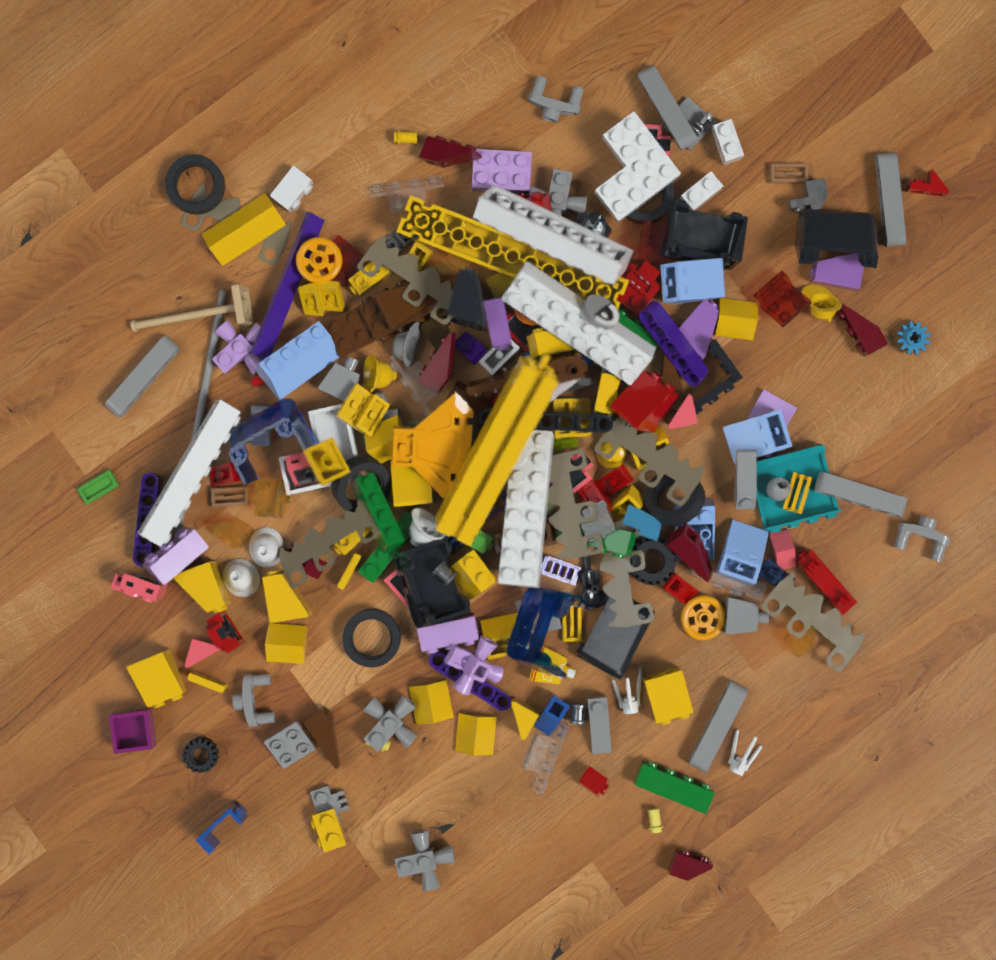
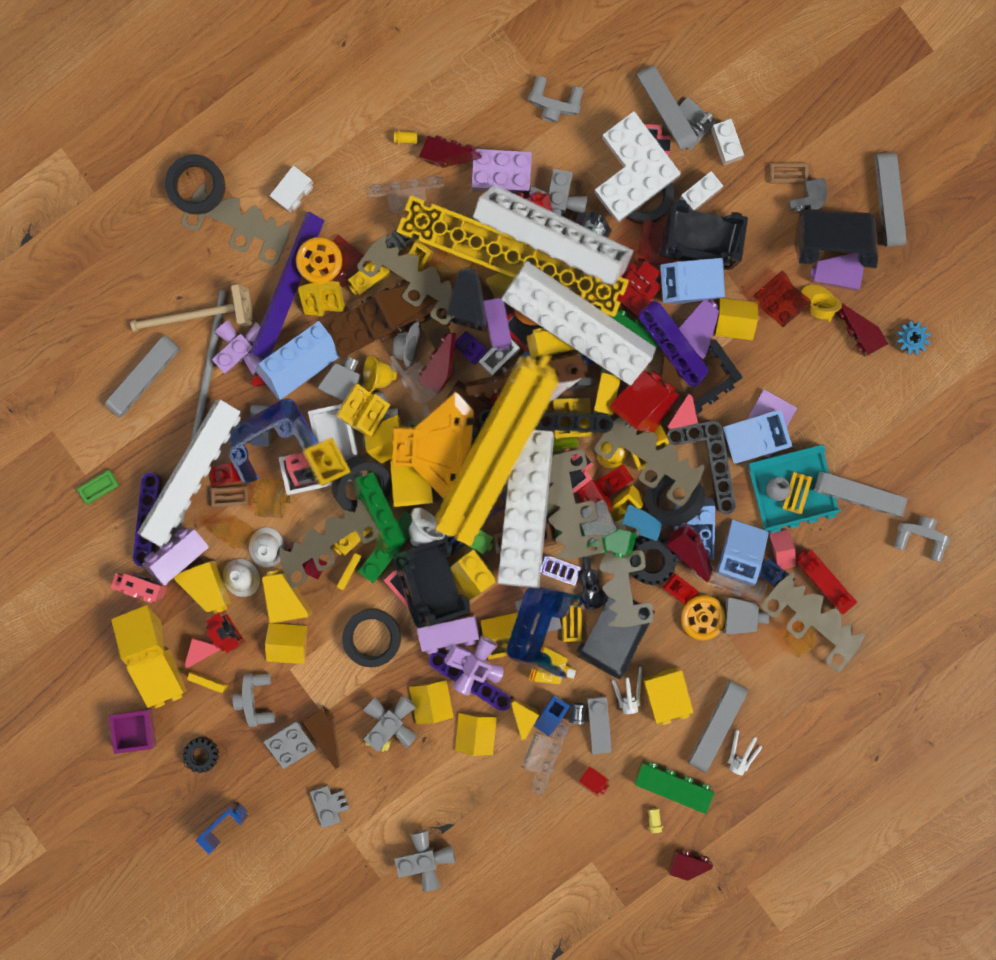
yellow slope [202,193,286,266] -> none
yellow bracket [310,807,347,853] -> none
flat silver bush [432,561,458,586] -> none
tile [582,295,619,330] -> none
light grey slope [733,449,757,509] -> none
red slope [906,169,949,197] -> none
none -> yellow slope [111,605,164,666]
none -> dark grey beam [666,421,736,514]

